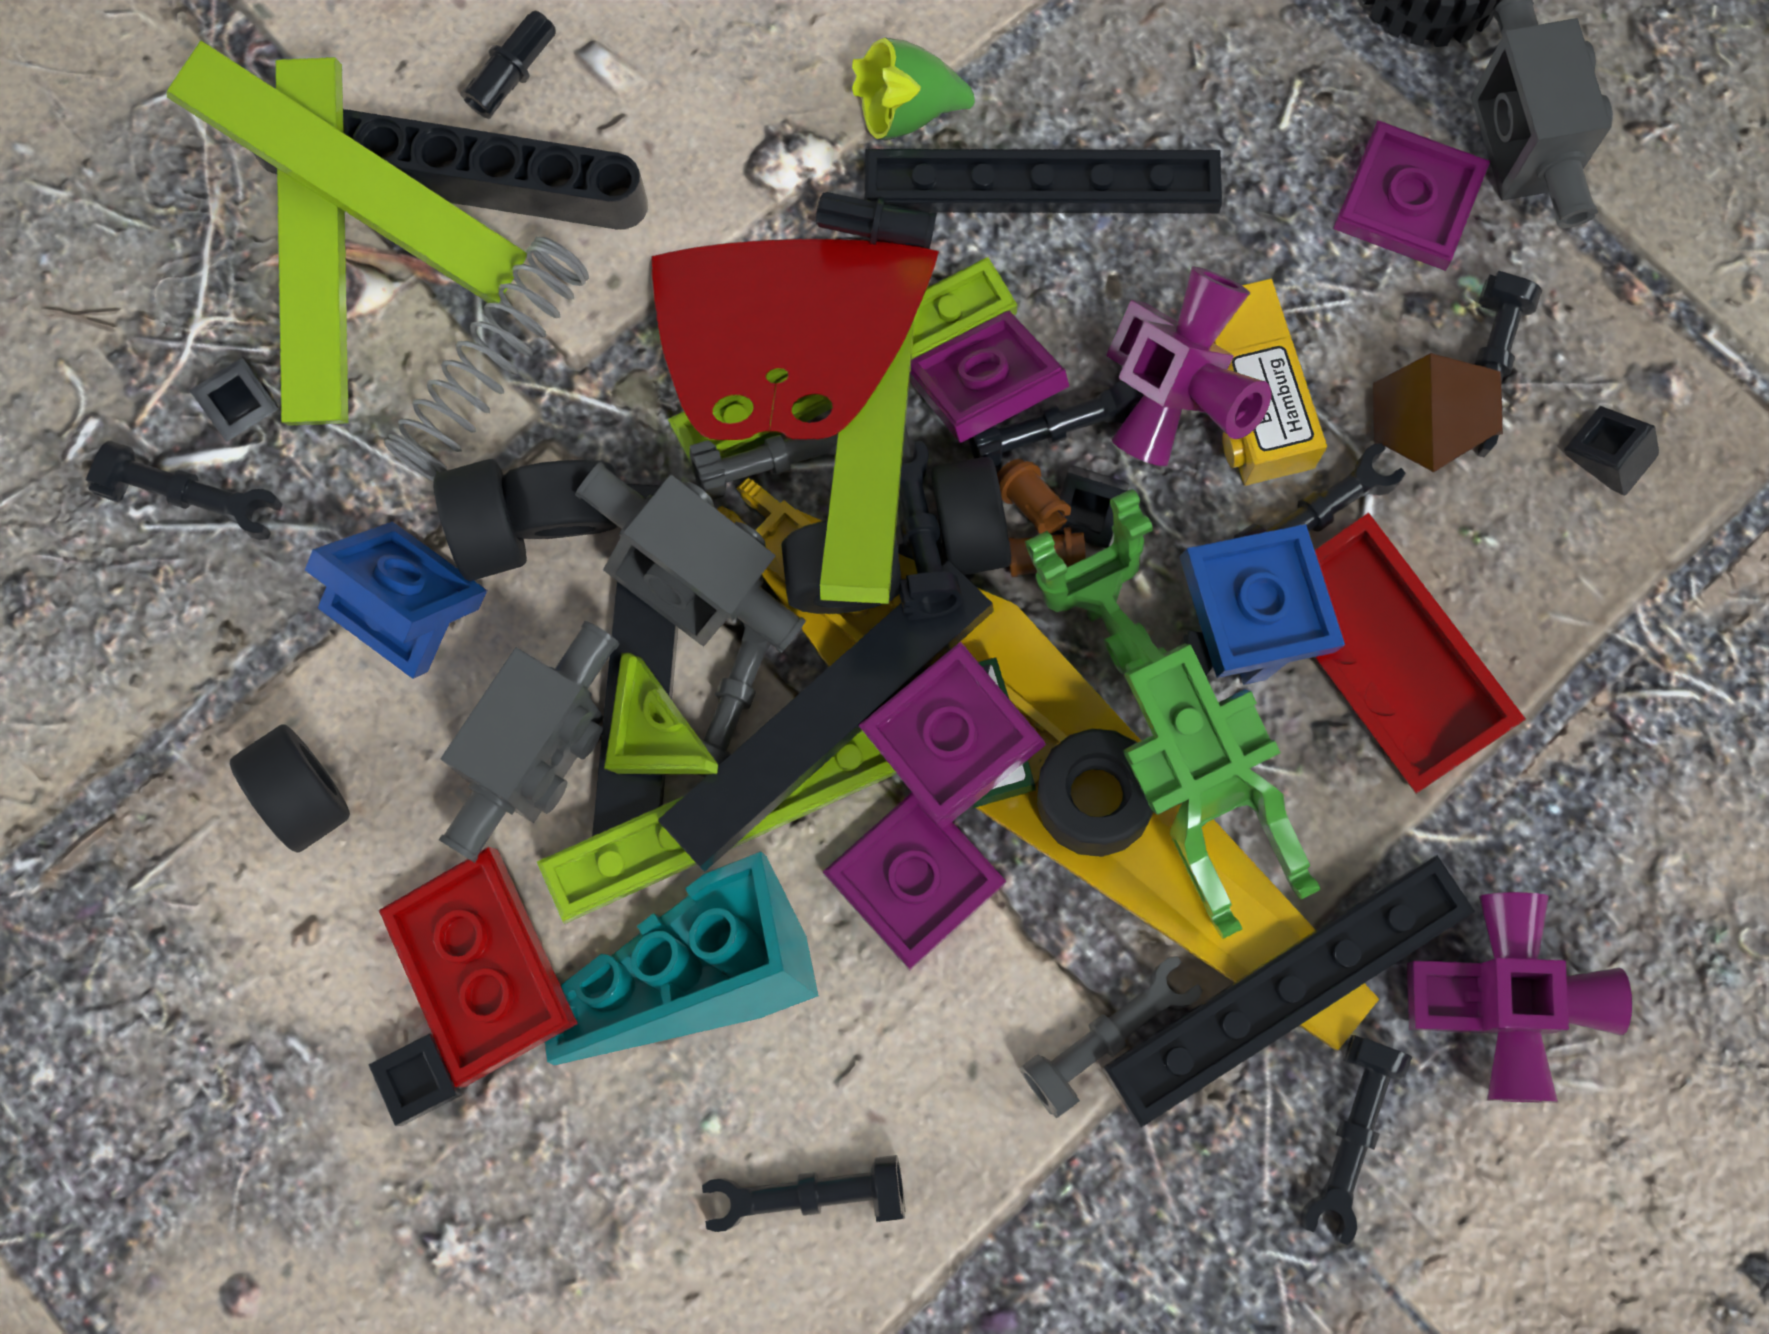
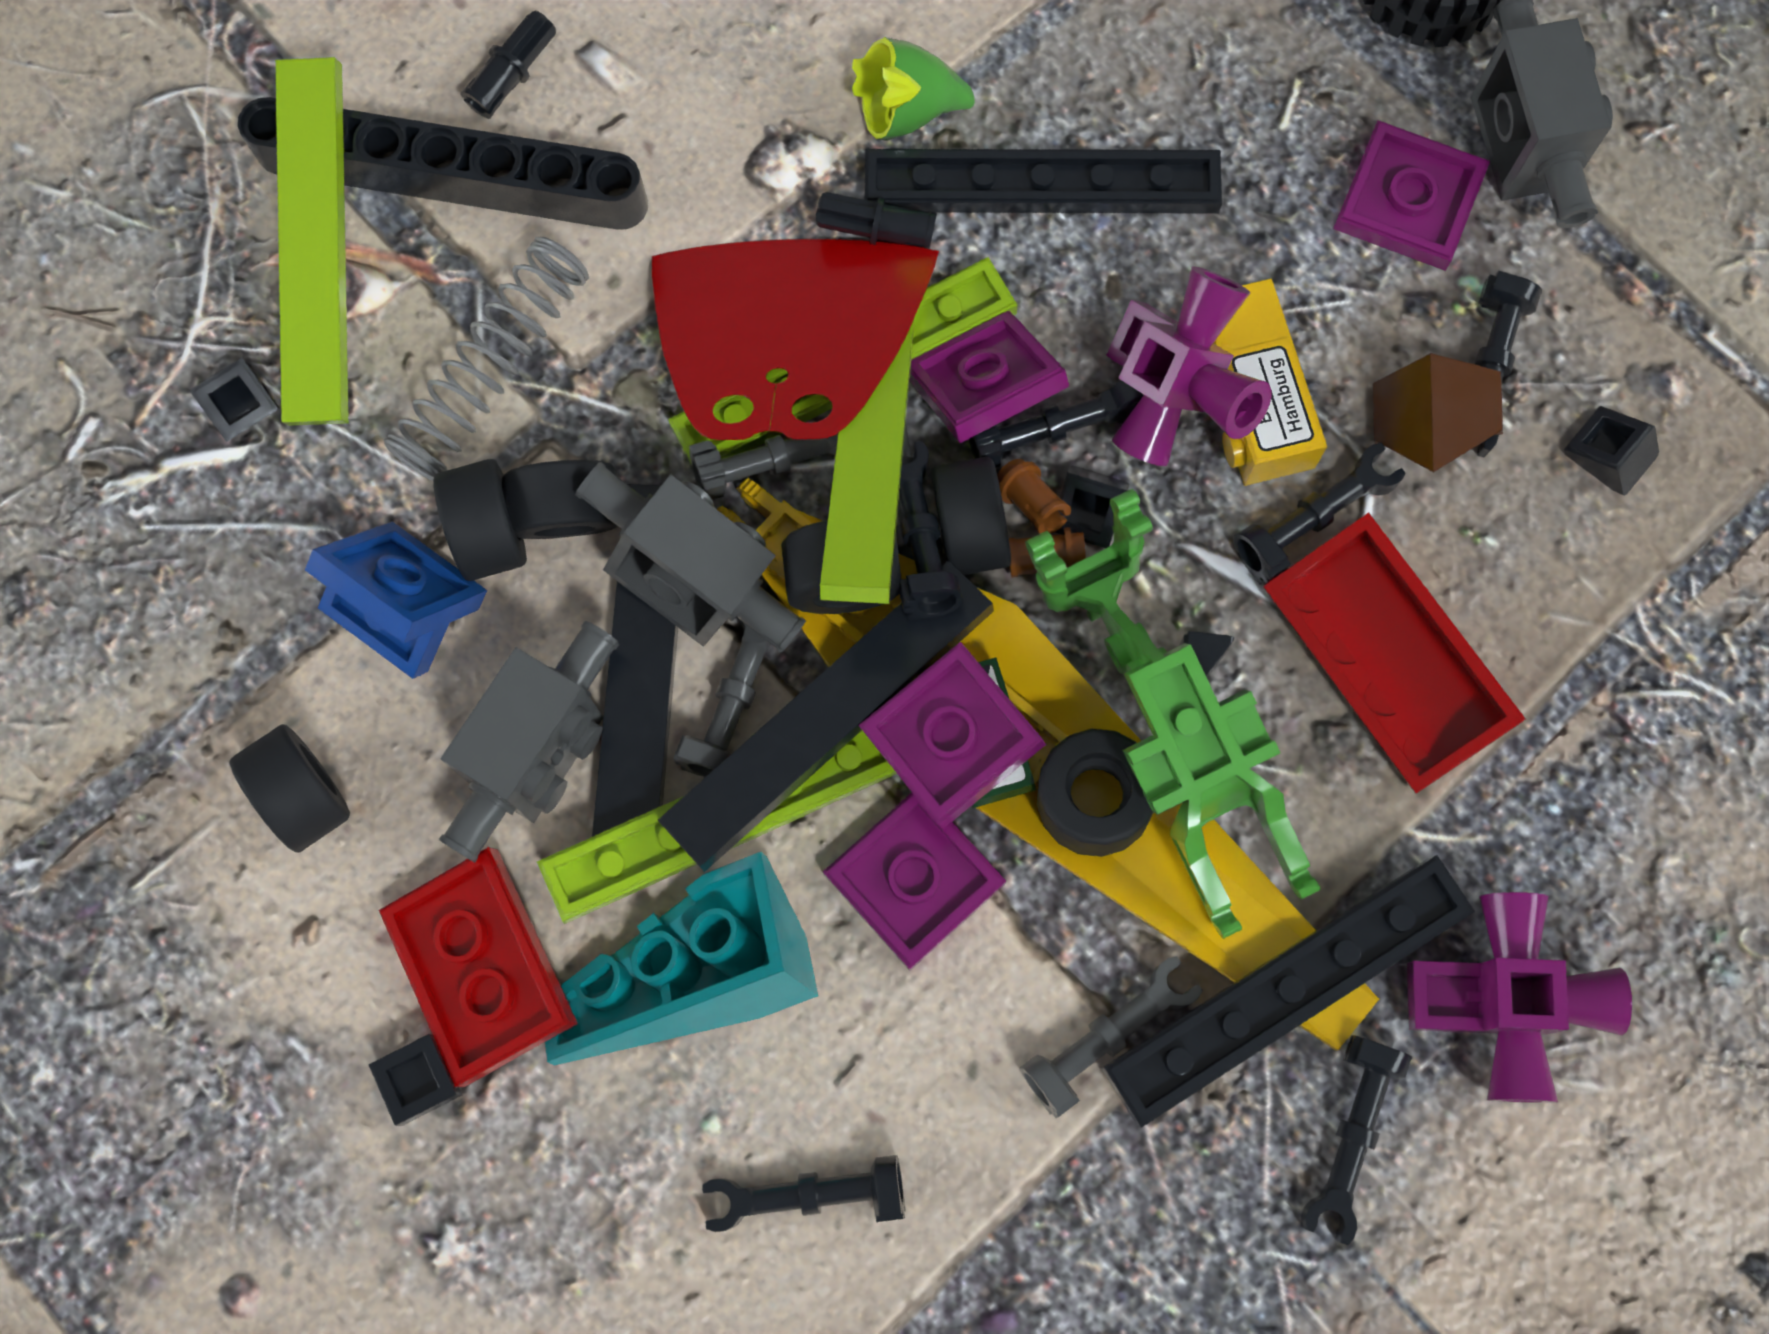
black piece [85,440,283,540] -> none
lime tile [167,40,527,303] -> none
lime tile [604,653,718,774] -> none
blue bracket [1179,524,1345,685] -> none

